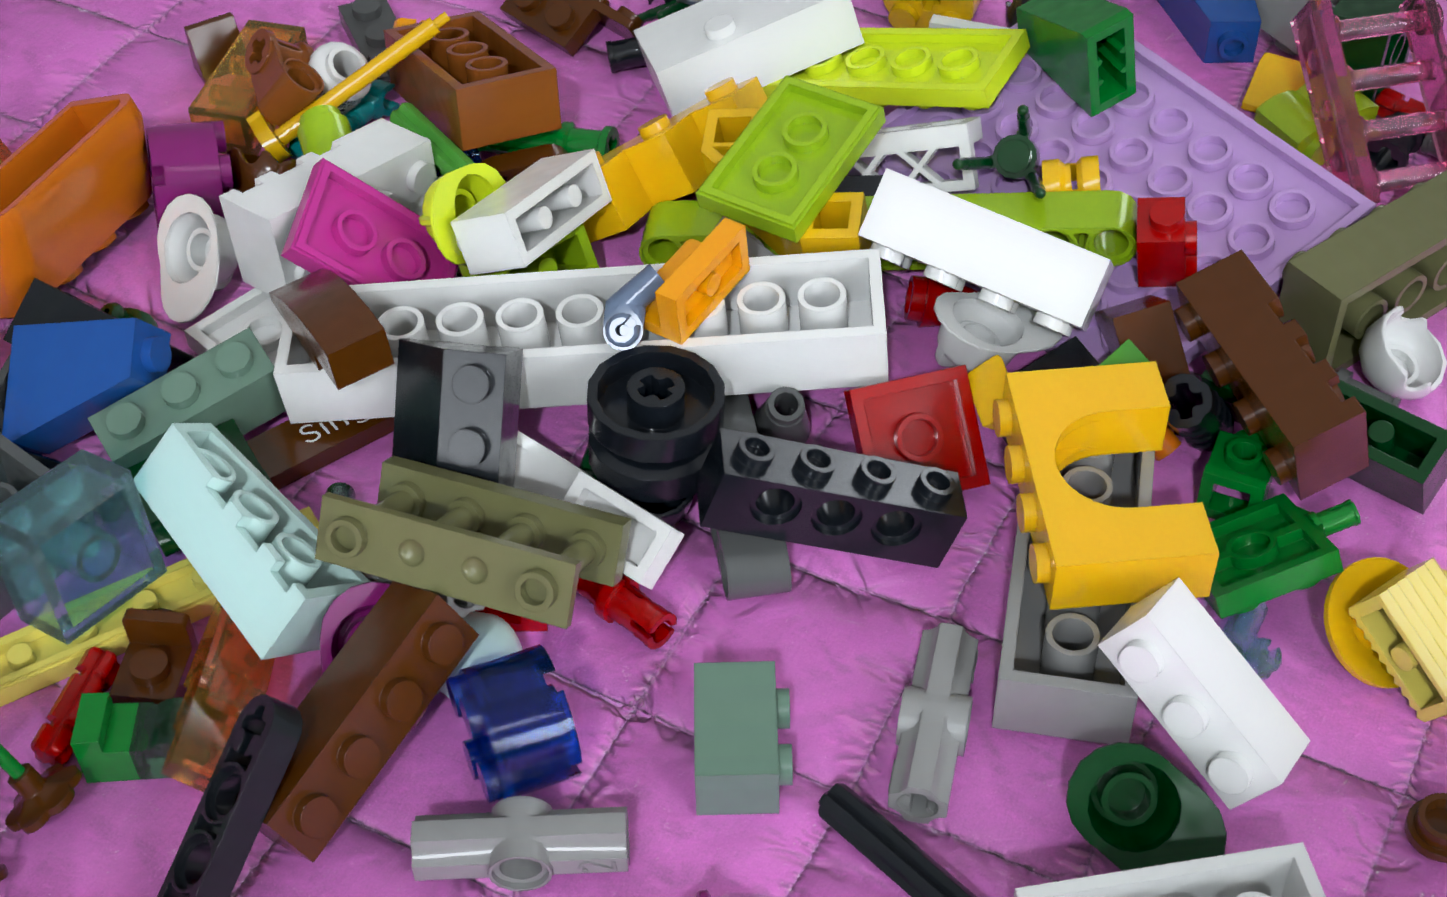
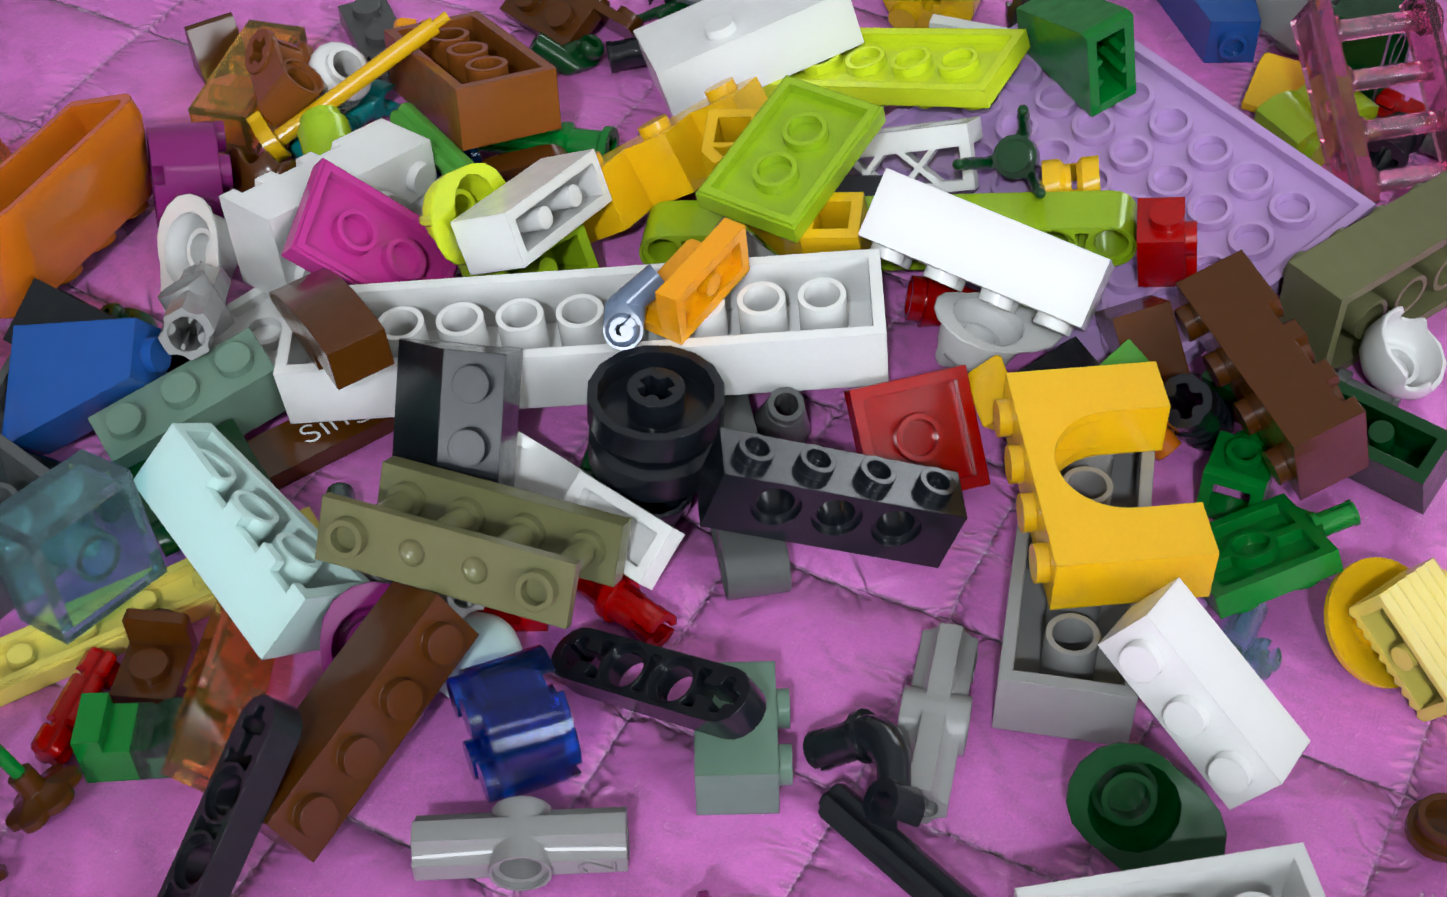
none -> light grey piece [157,261,235,361]
none -> dark green arm [529,31,604,76]
none -> black beam [551,628,766,740]
none -> black piece [803,708,925,833]

